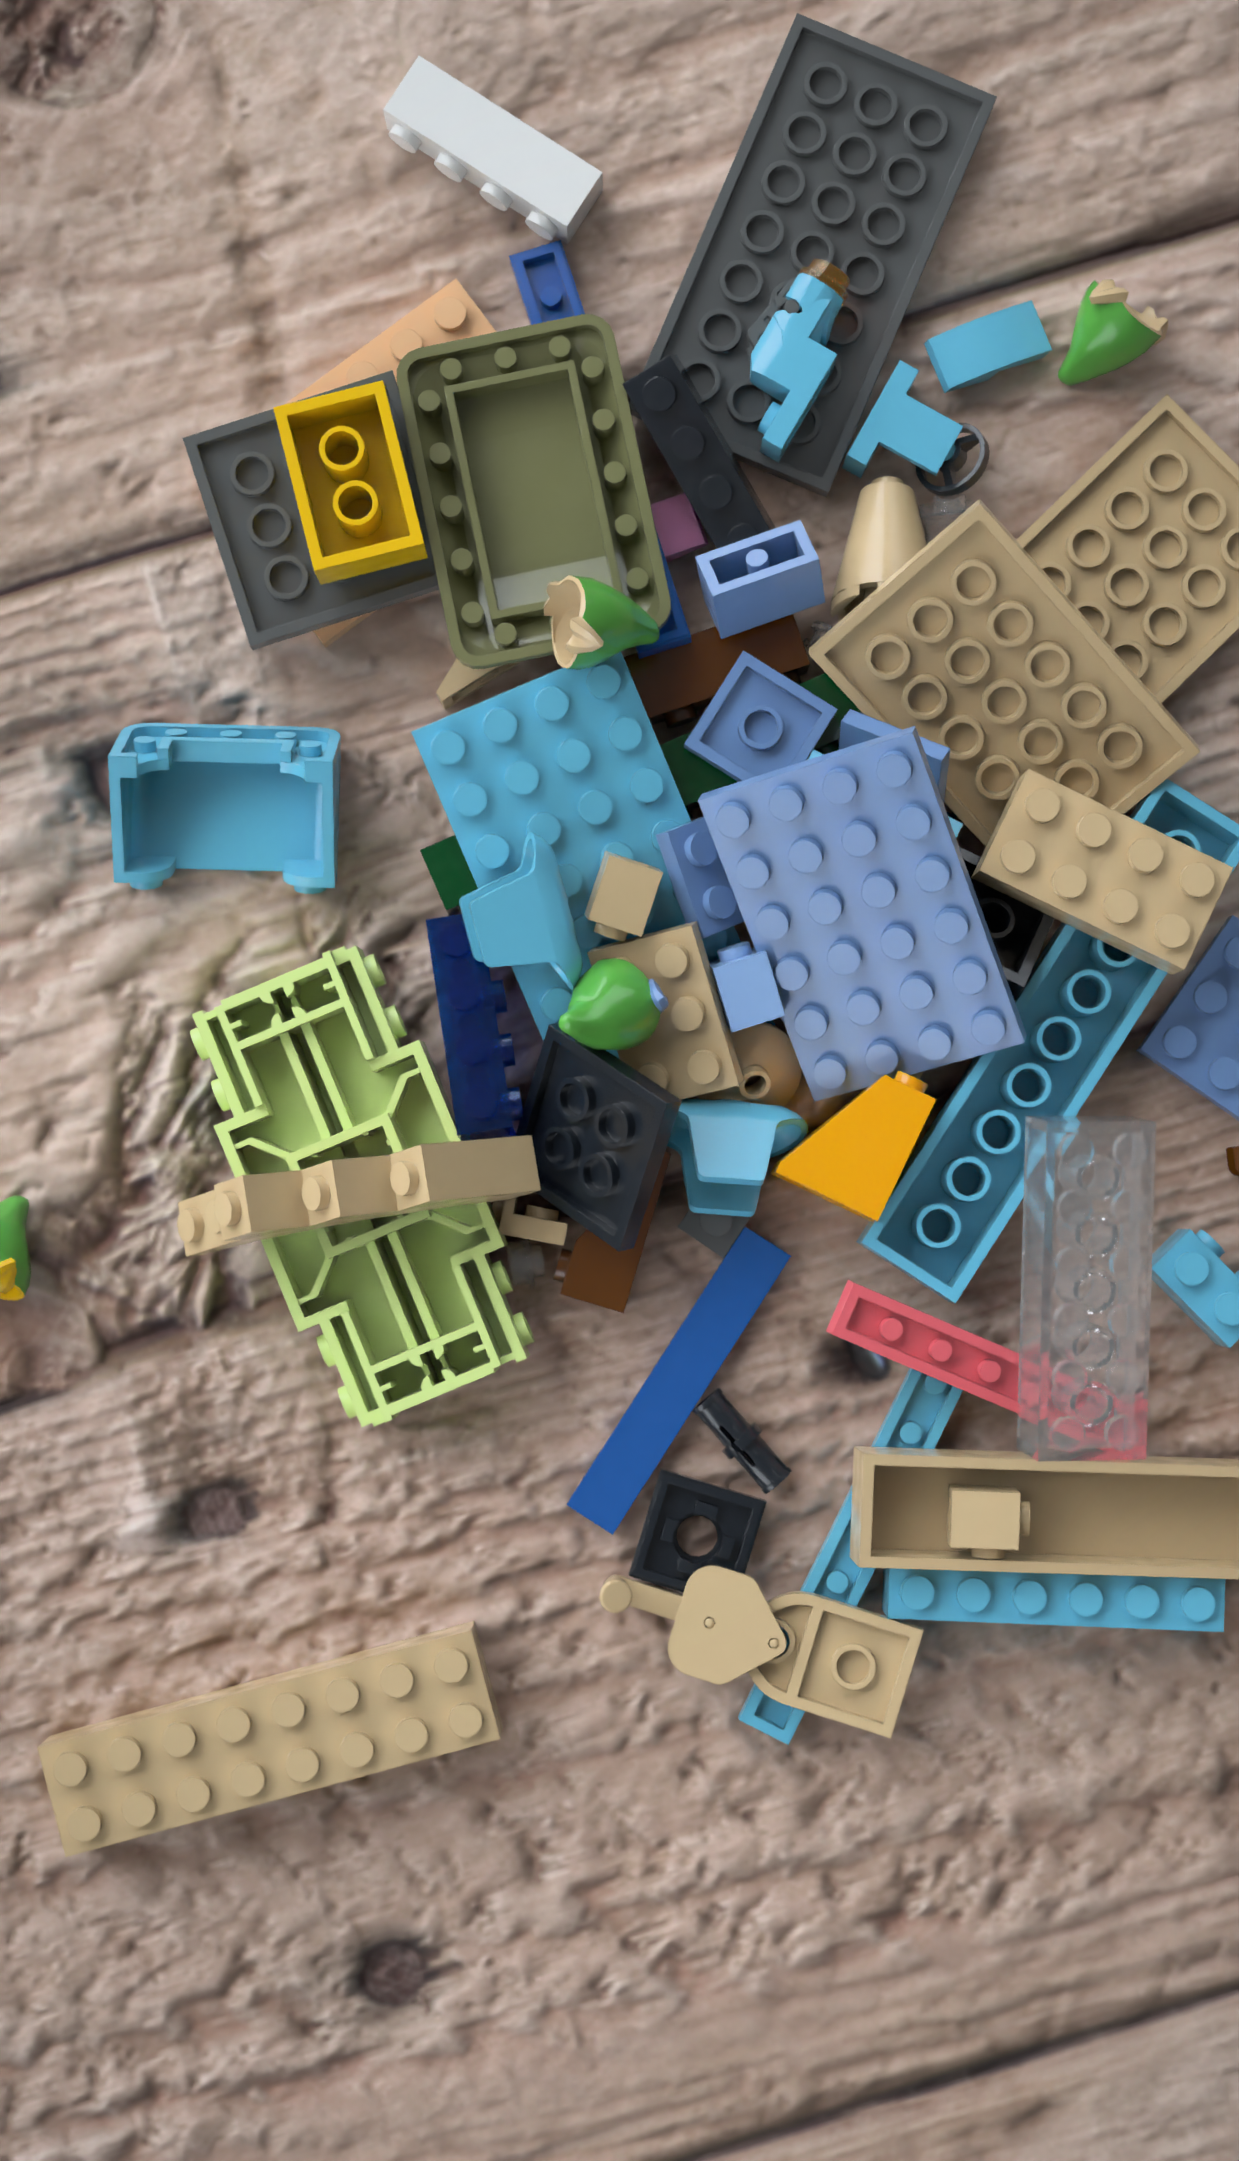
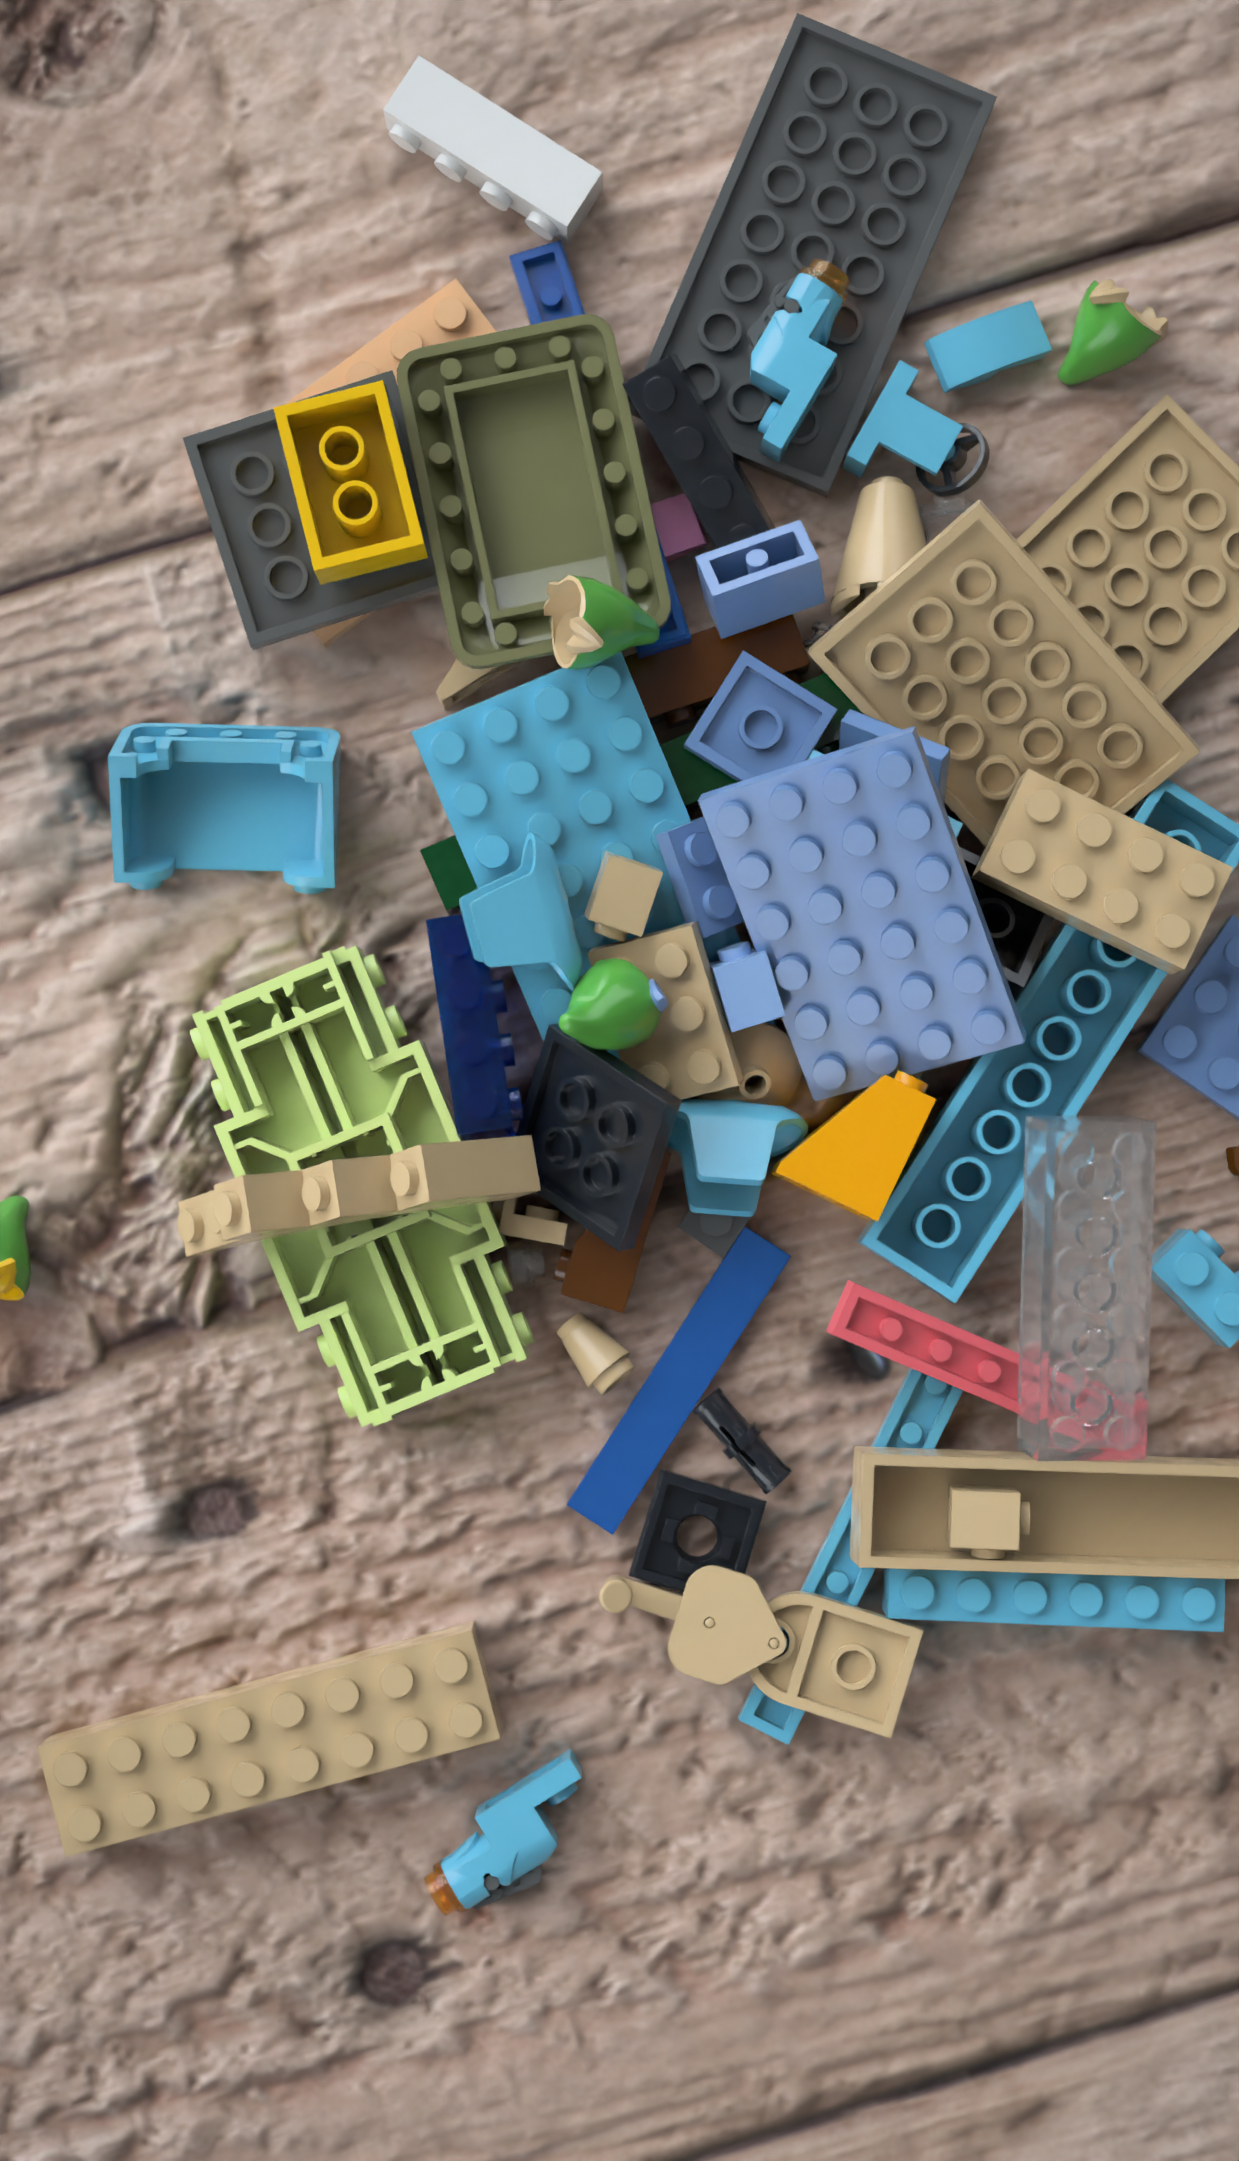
none -> medium azure plate [424,1749,582,1916]
none -> tan cone [557,1312,635,1396]

